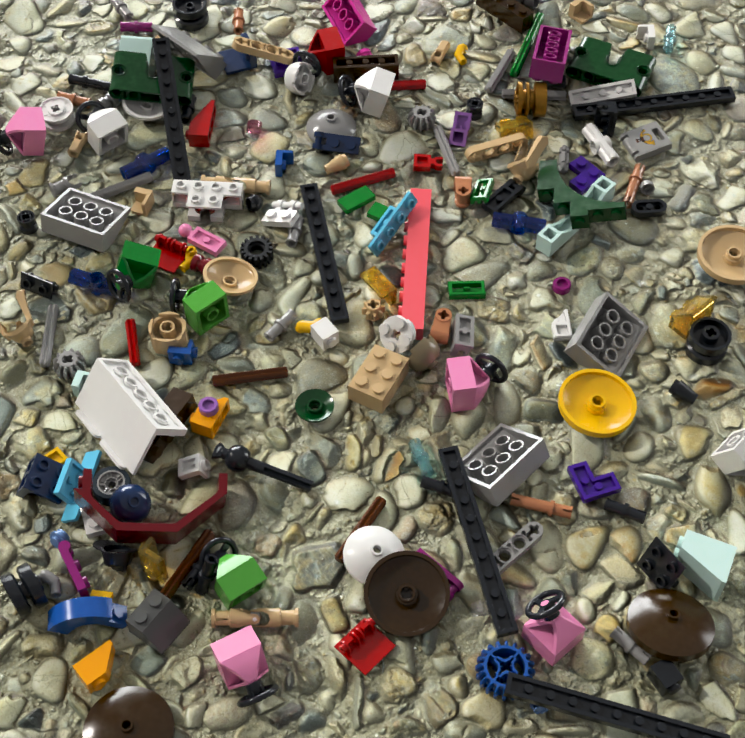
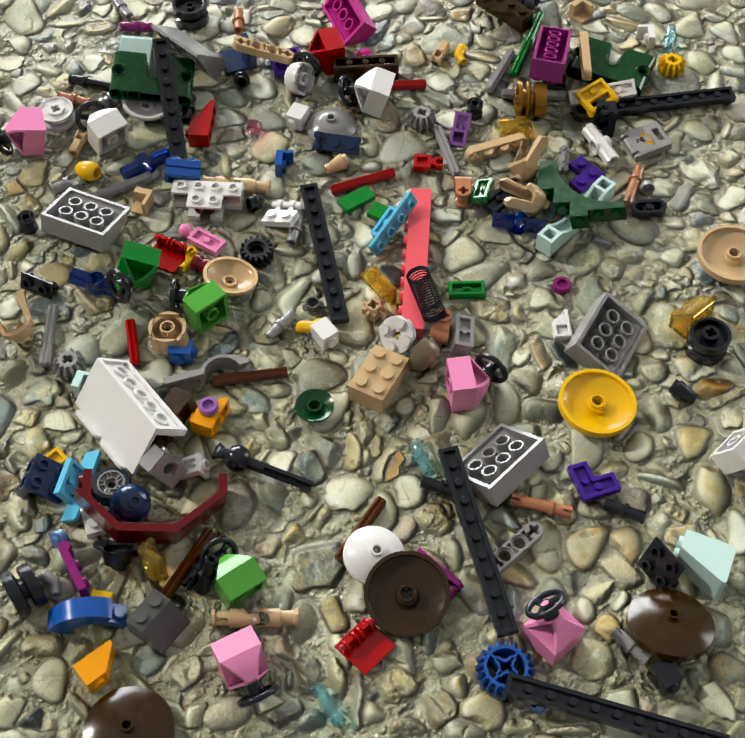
none -> yellow animal [75,161,101,182]
none -> light grey brick [138,444,188,489]
none -> light grey piece [163,354,251,395]
none -> blue brick [164,156,202,183]
none -> black plate [234,72,250,88]
none -> white brick [286,102,310,132]
none -> dark grey plate [302,296,324,315]
none -> clear light blue pin [311,682,346,728]
none -> black piece [406,266,446,323]
none -> tan piece [499,177,550,217]
none -> yellow plate [574,77,619,118]
none -> tan beam [578,31,592,81]
none -> yellow gear [658,52,686,79]

